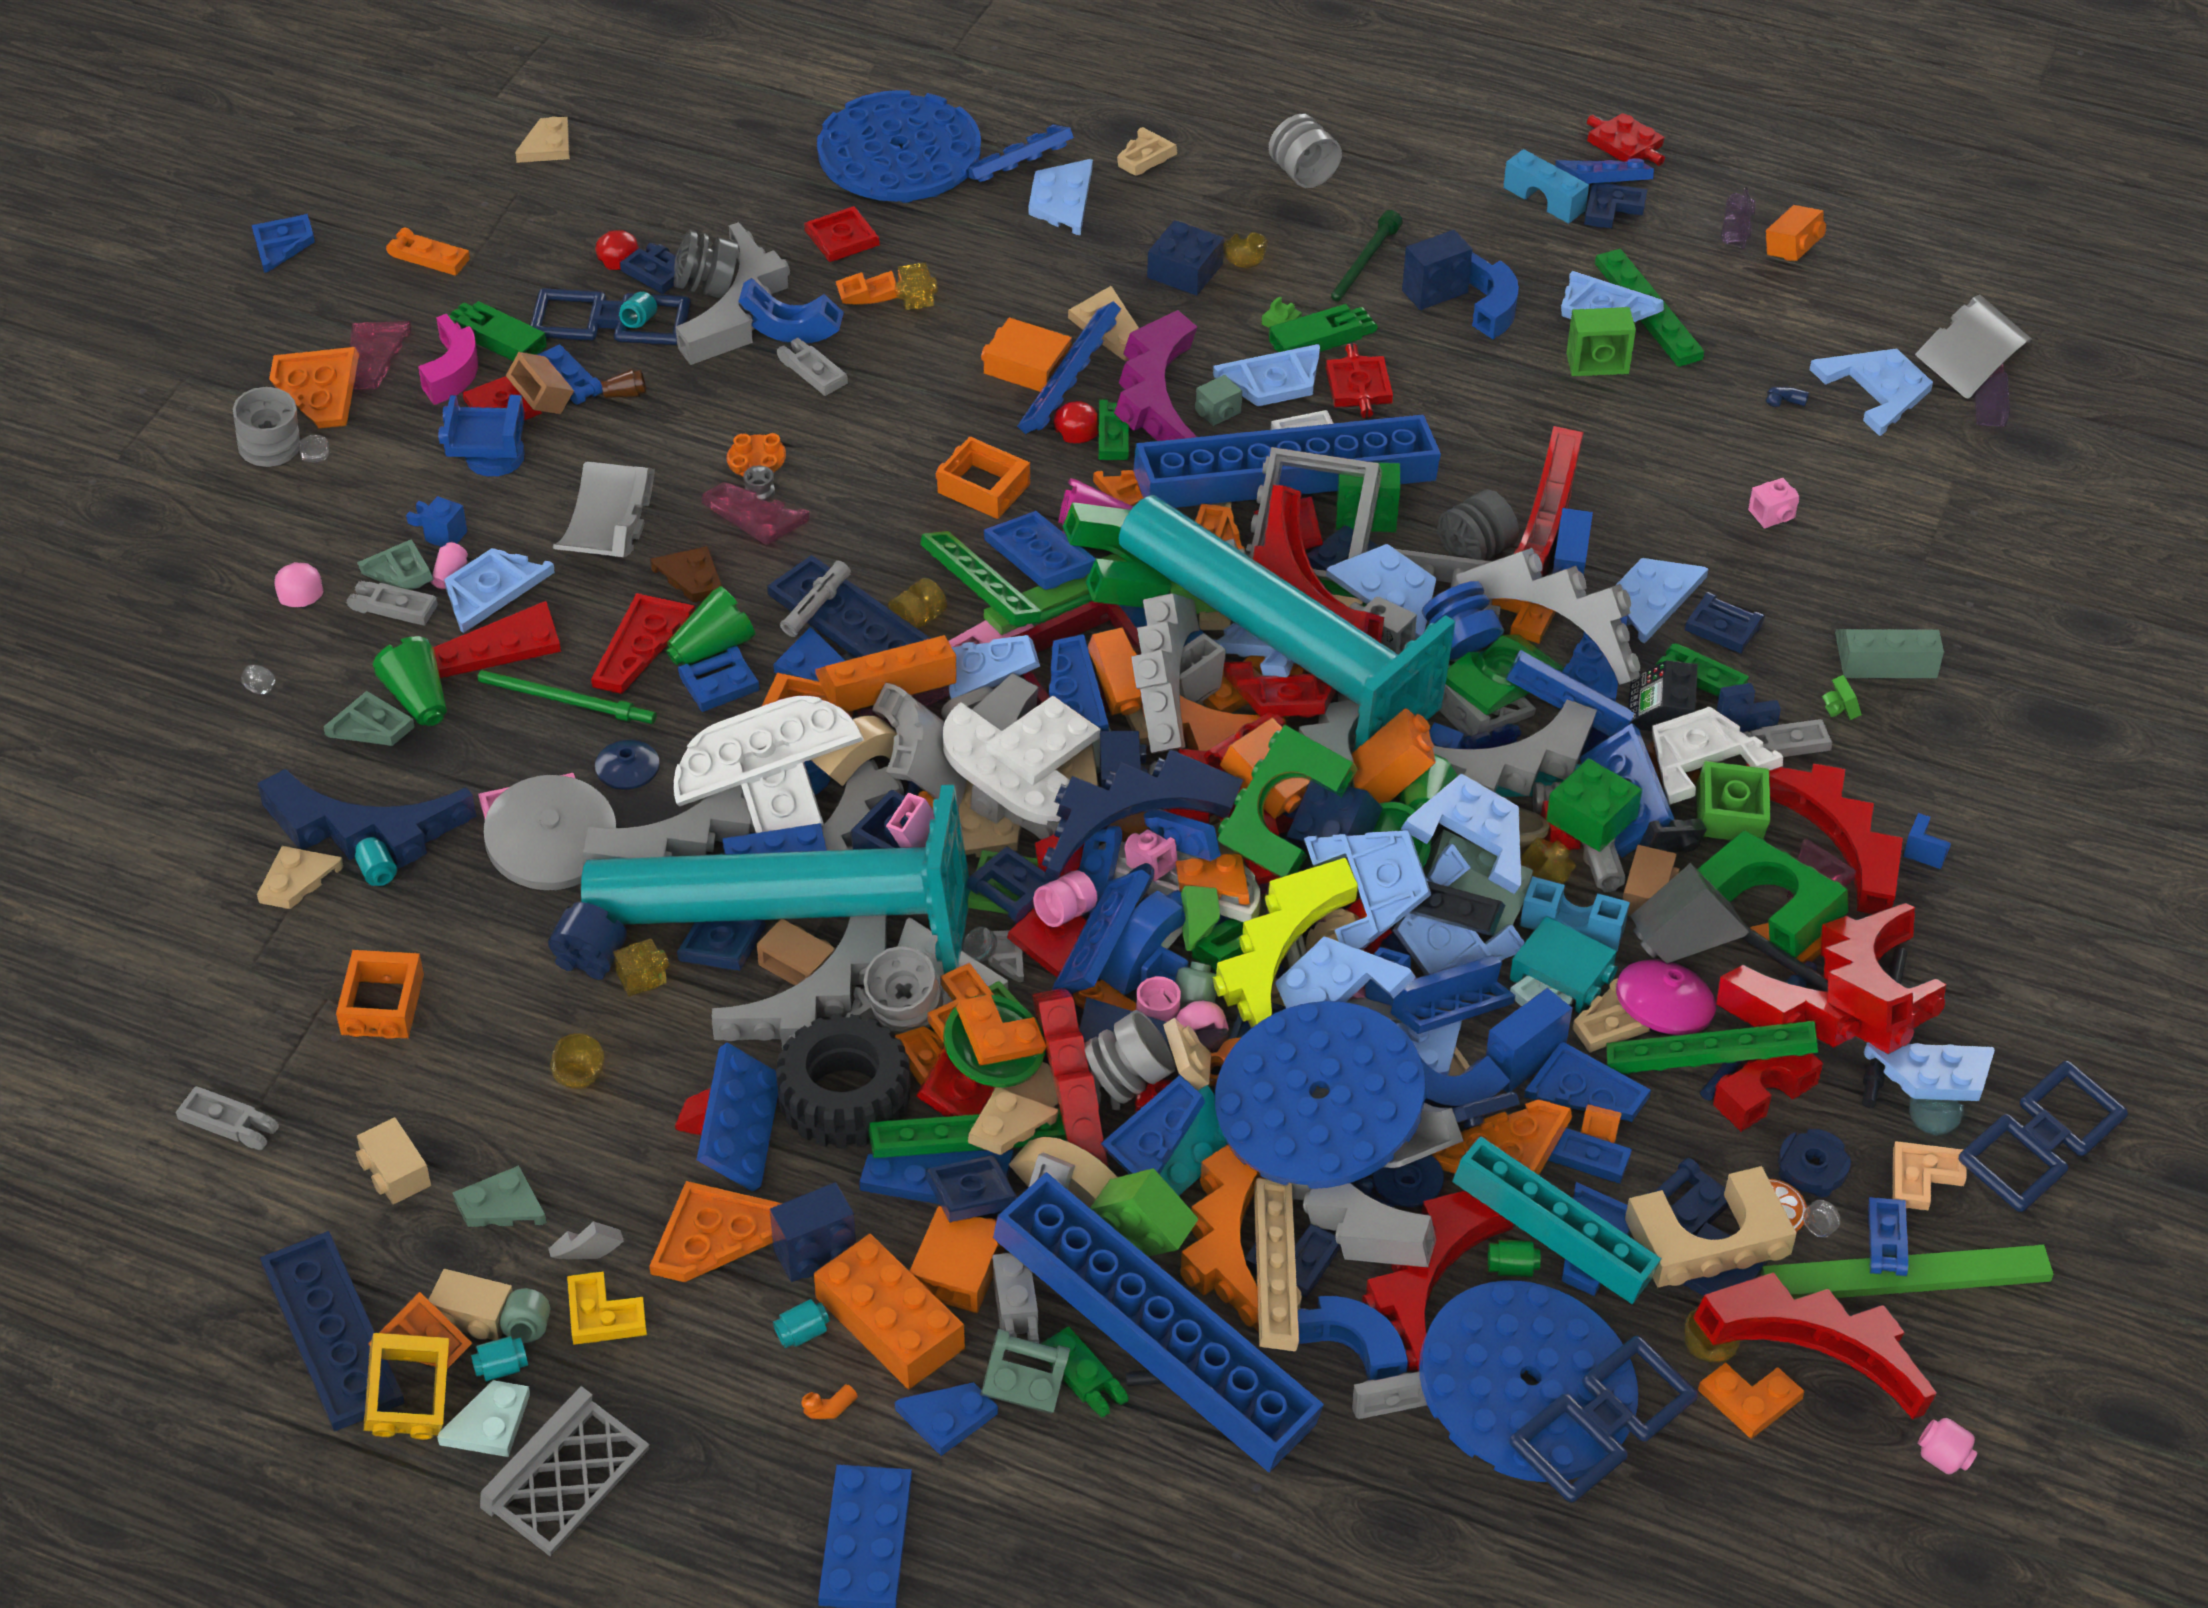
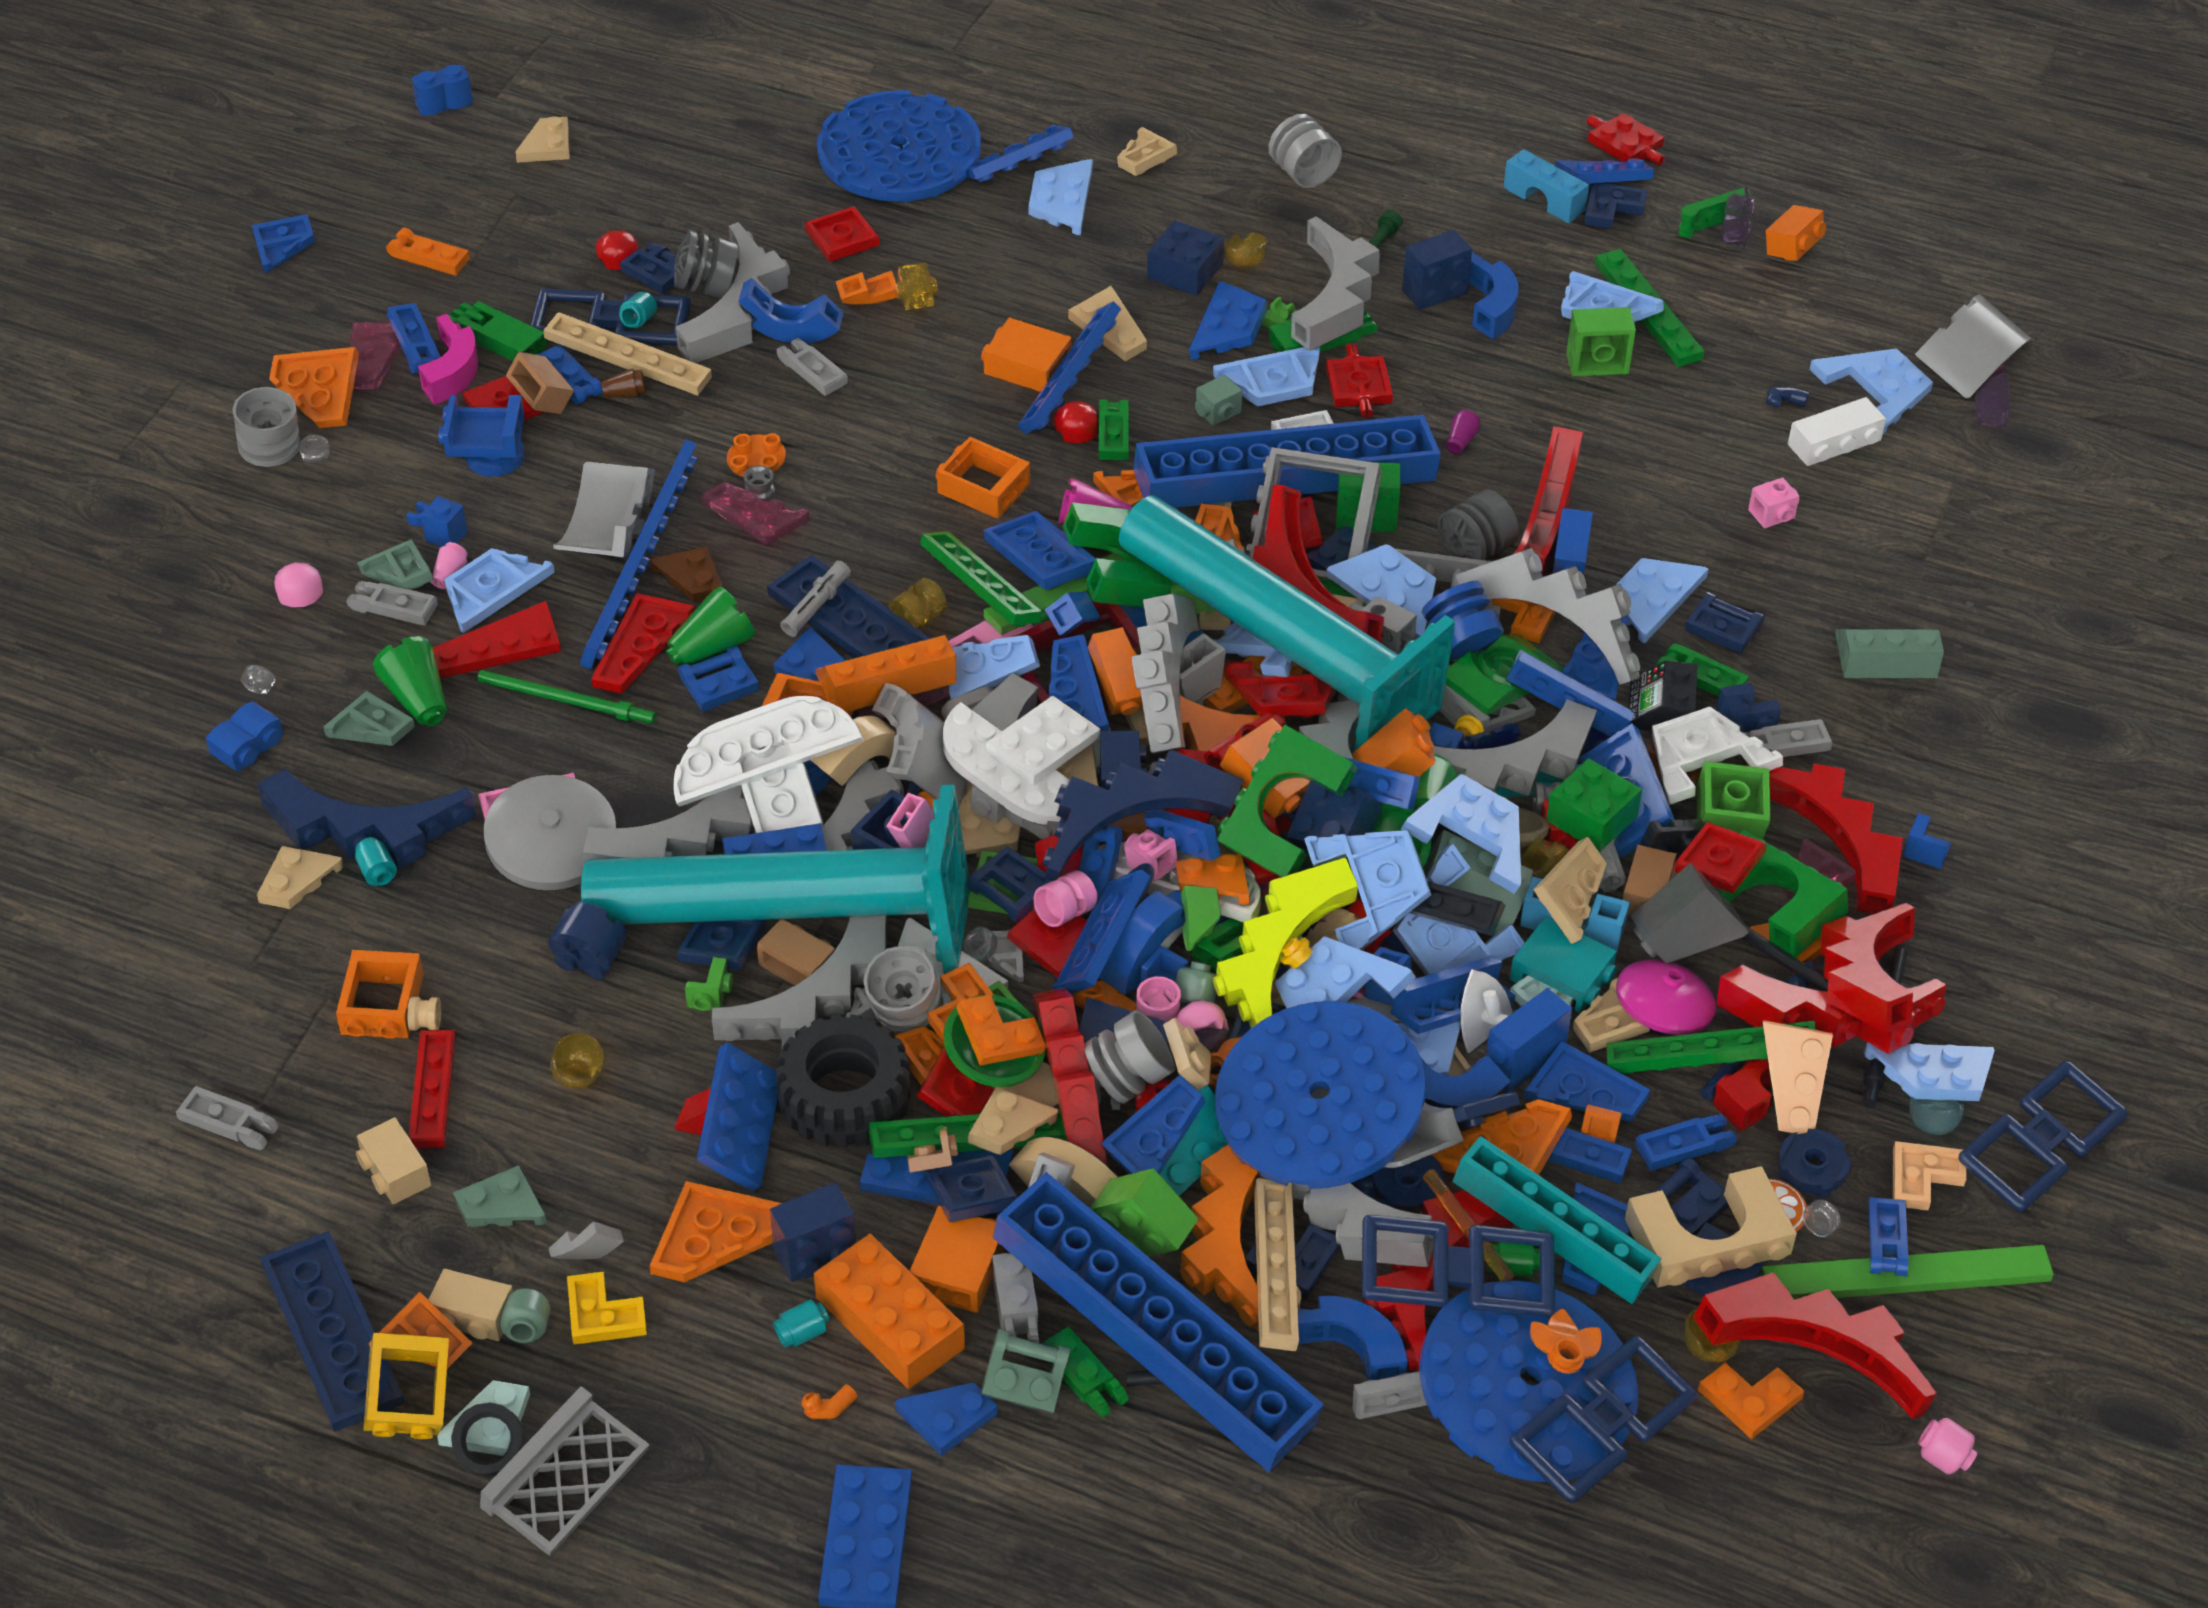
teal brick [471,1336,528,1382] -> none
dark blue dish [595,740,660,790] -> none
clear yellow brick [613,938,669,997] -> none
magenta arch [1114,310,1197,441] -> none
bright green tile [1822,675,1862,720] -> none
none -> blue brick [206,701,284,771]
none -> blue plate [387,303,441,374]
none -> tan wheel [407,996,441,1031]
none -> red tile [408,1030,456,1148]
none -> blue brick [411,65,473,115]
none -> black tyre [451,1402,526,1477]
none -> tan plate [544,312,712,396]
none -> blue plate [579,439,698,670]
none -> bright green bracket [685,957,733,1011]
none -> medium nougat bracket [908,1127,958,1172]
none -> blue panel [1045,591,1100,636]
none -> blue wing [1189,282,1268,360]
none -> yellow plate [1281,937,1313,969]
none -> light grey arch [1291,217,1380,351]
none -> blue plate [1342,756,1421,809]
none -> dark blue bar [1362,1215,1555,1317]
none -> clear orange bar [1423,1169,1514,1282]
none -> magenta cone [1446,410,1480,454]
none -> yellow plate [1454,715,1485,746]
none -> white shield [1460,969,1513,1053]
none -> orange plate [1530,1309,1602,1374]
none -> tan wing [1533,837,1607,944]
none -> blue hinge [1635,1114,1737,1171]
none -> red plate [1674,822,1766,893]
none -> green plate [1678,187,1750,238]
none -> light nougat wing [1763,1020,1833,1134]
none -> white brick [1788,397,1886,466]

